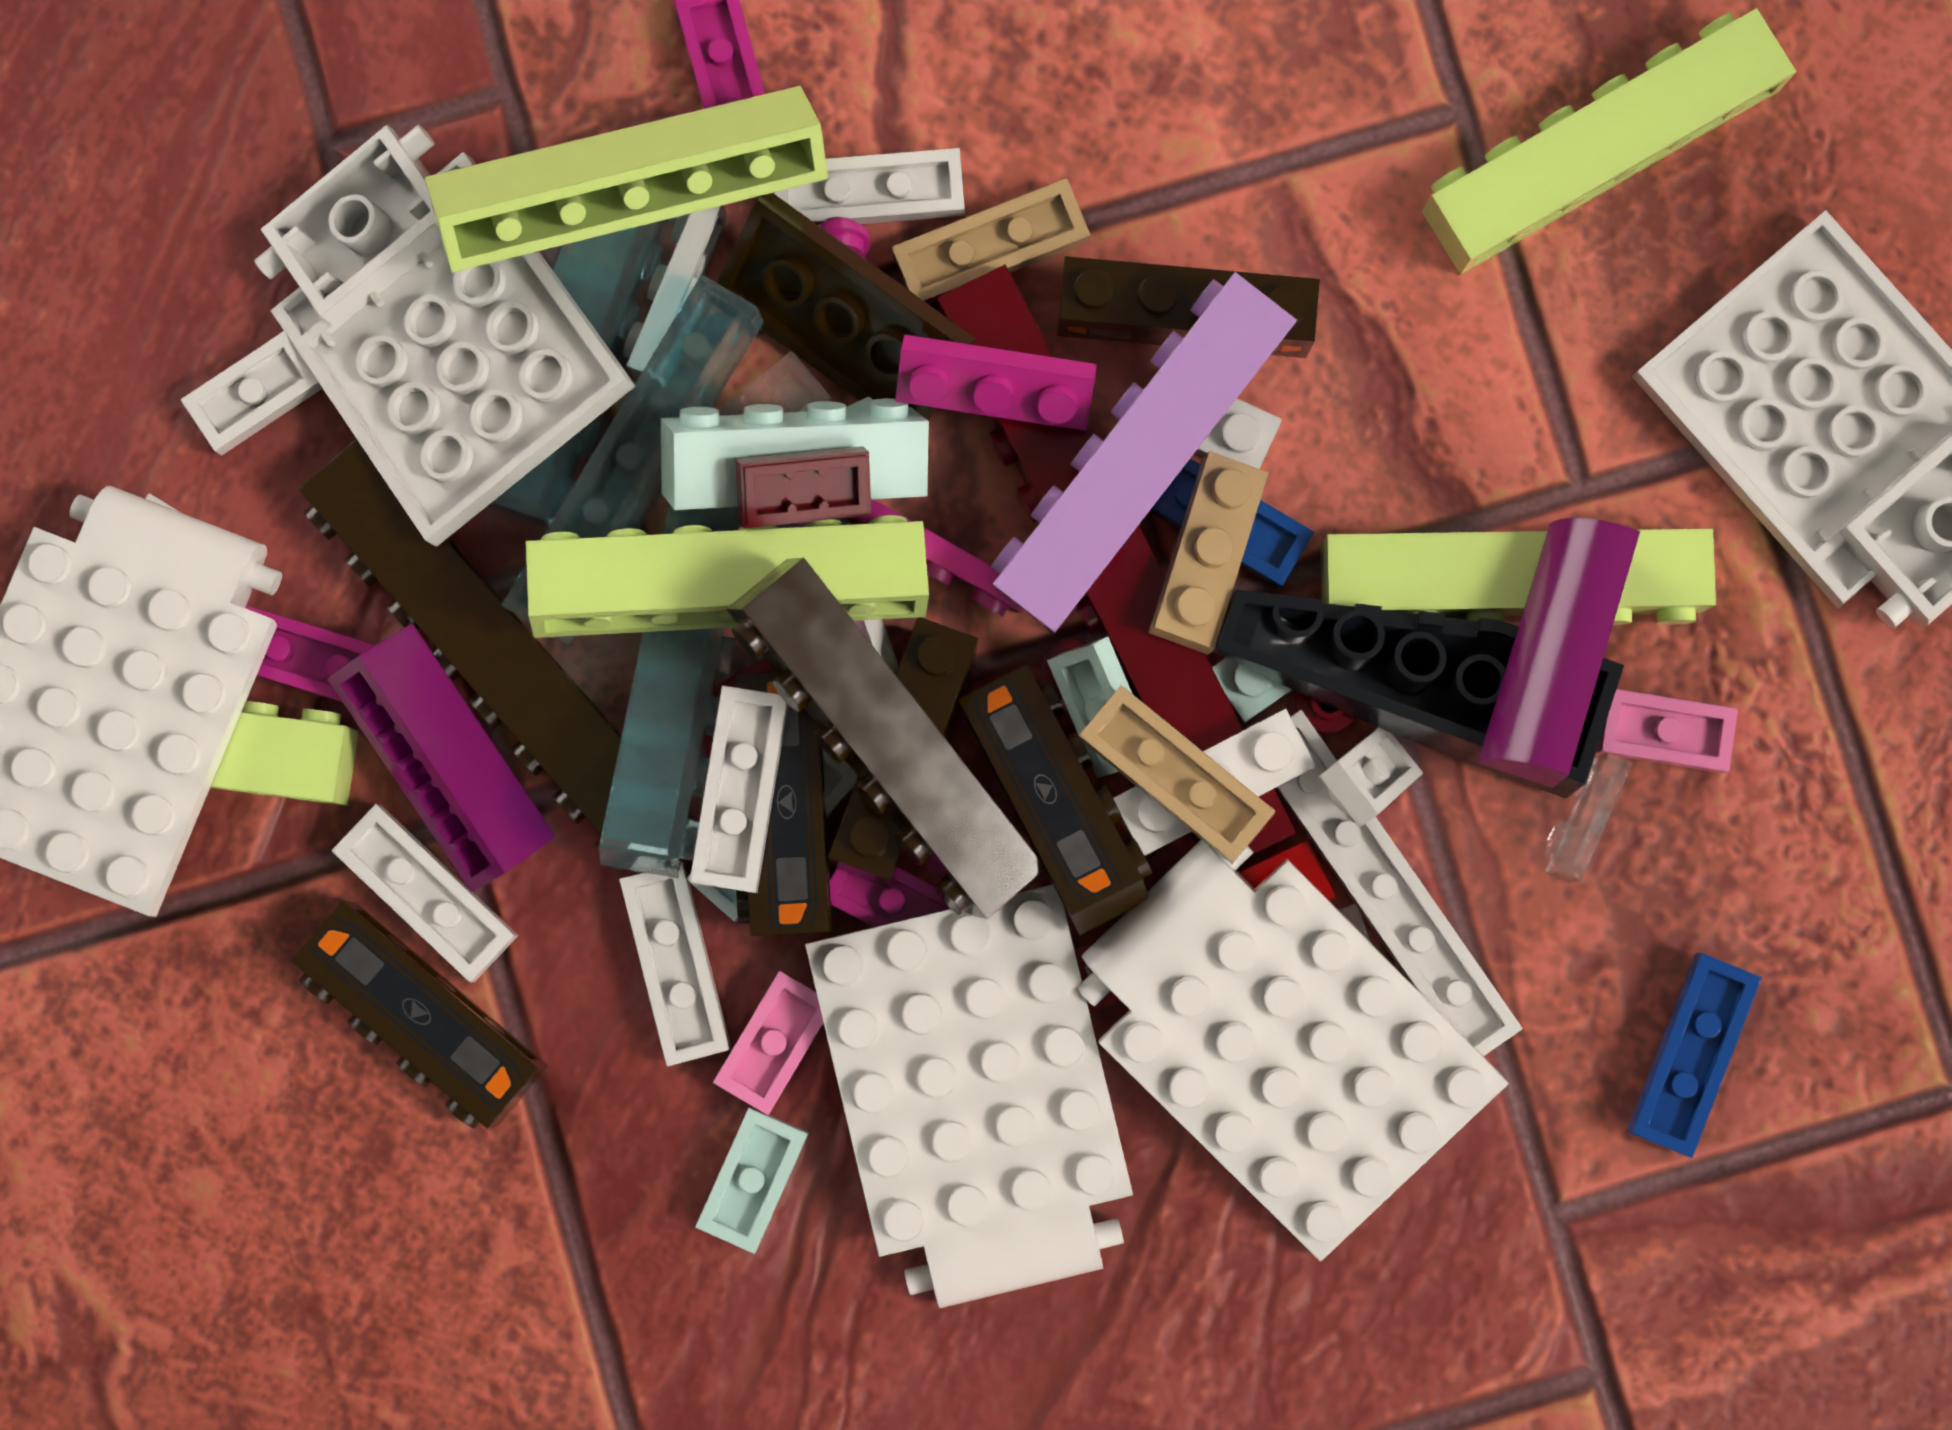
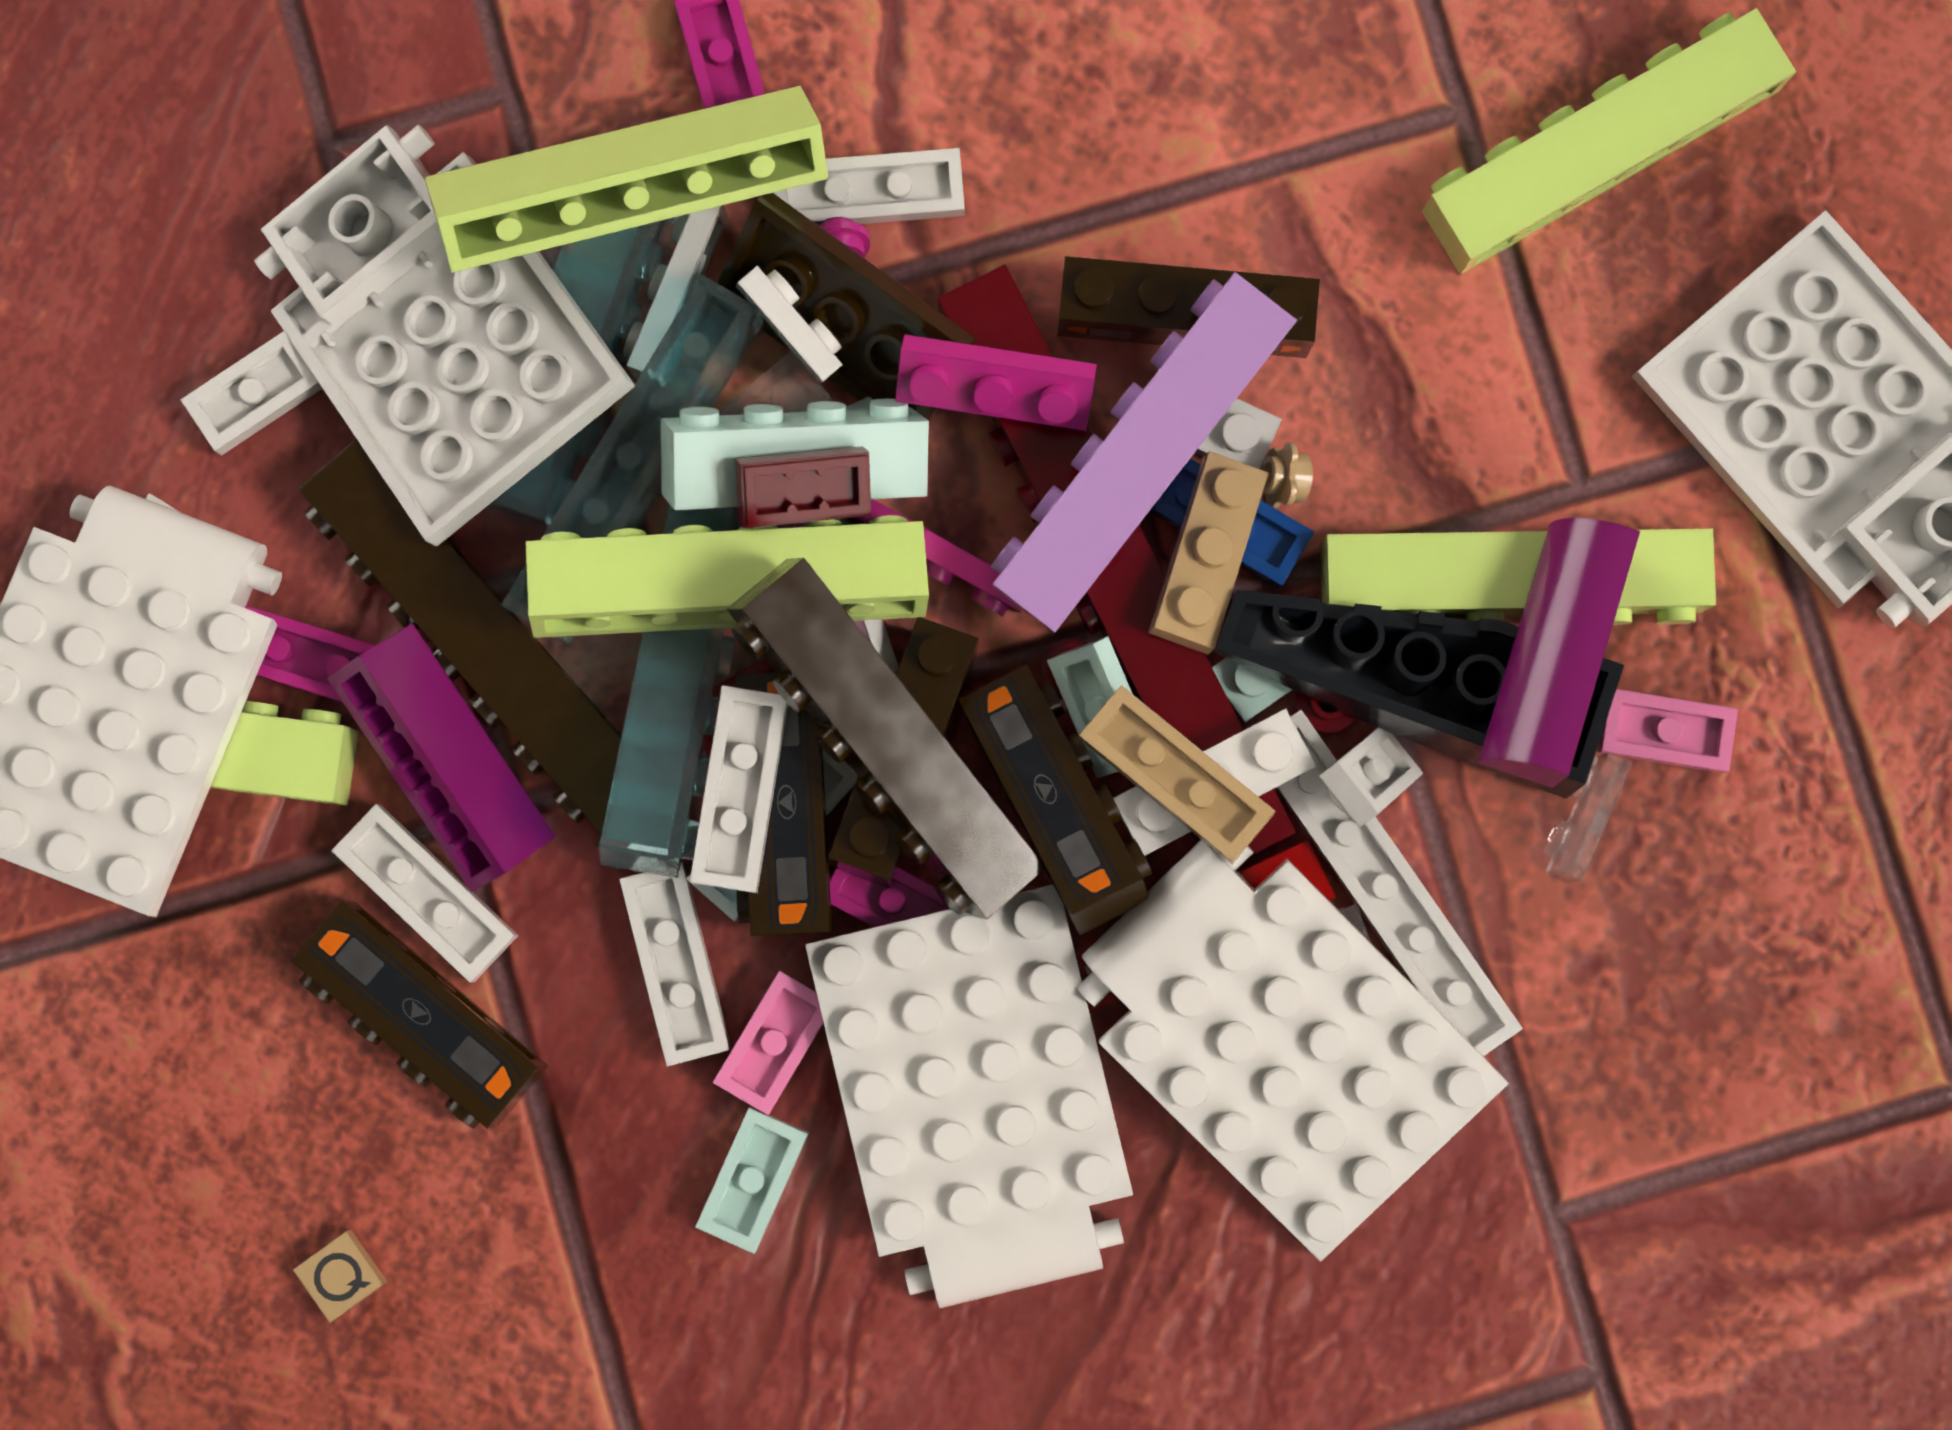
tan plate [892,178,1090,305] -> none
blue plate [1626,953,1762,1158] -> none
none -> tan tile [293,1230,388,1323]
none -> white plate [736,266,843,383]
none -> tan plate [1260,442,1313,509]

